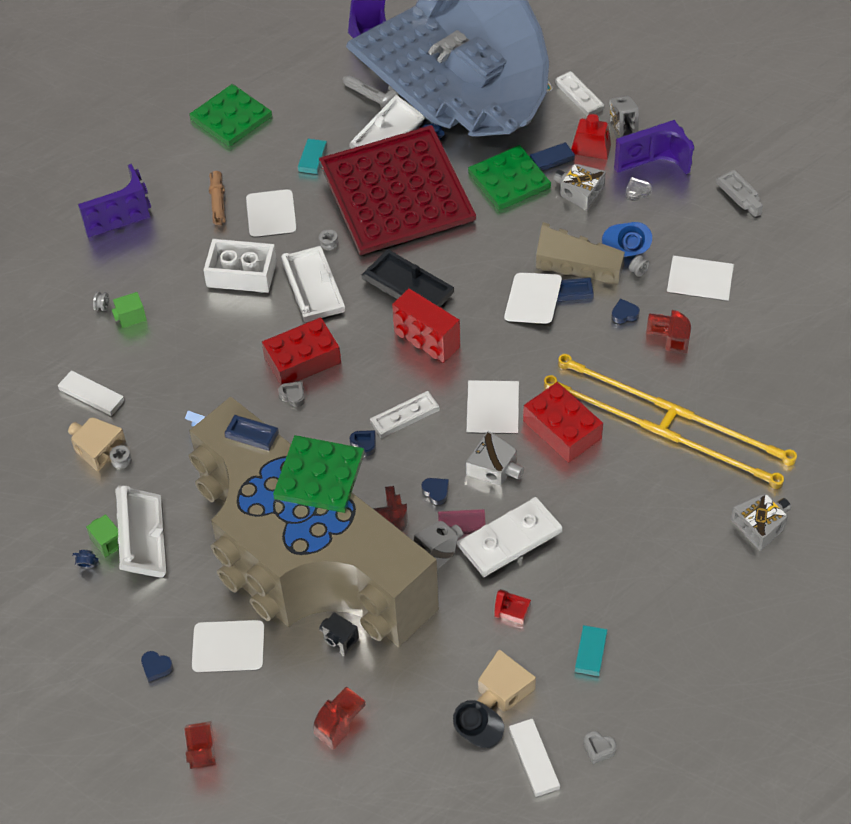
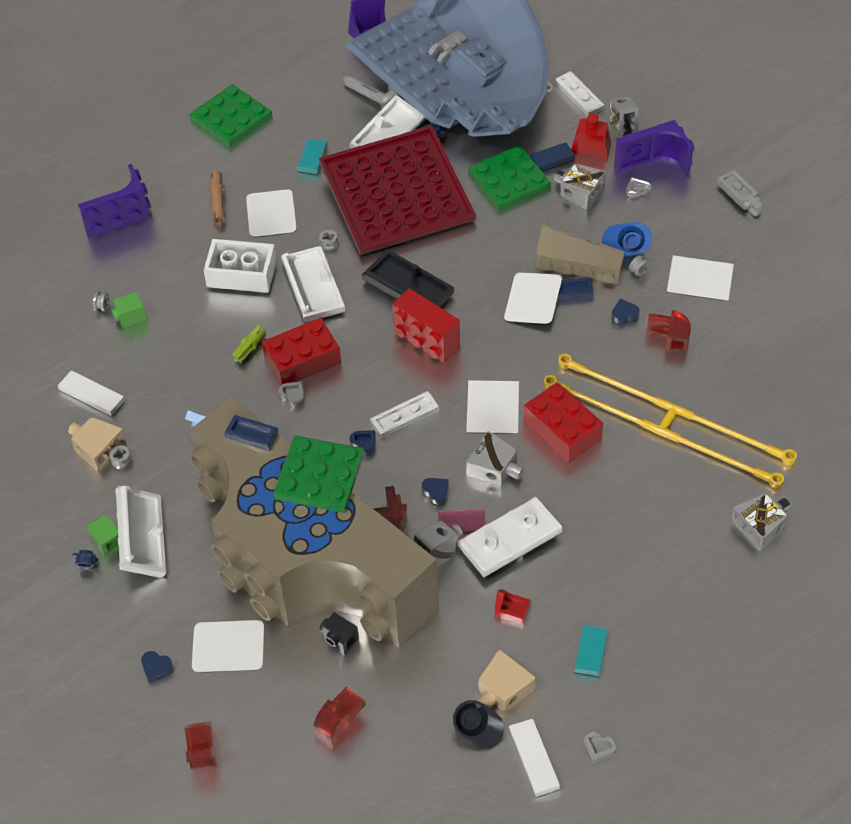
none -> lime axle [232,325,267,362]

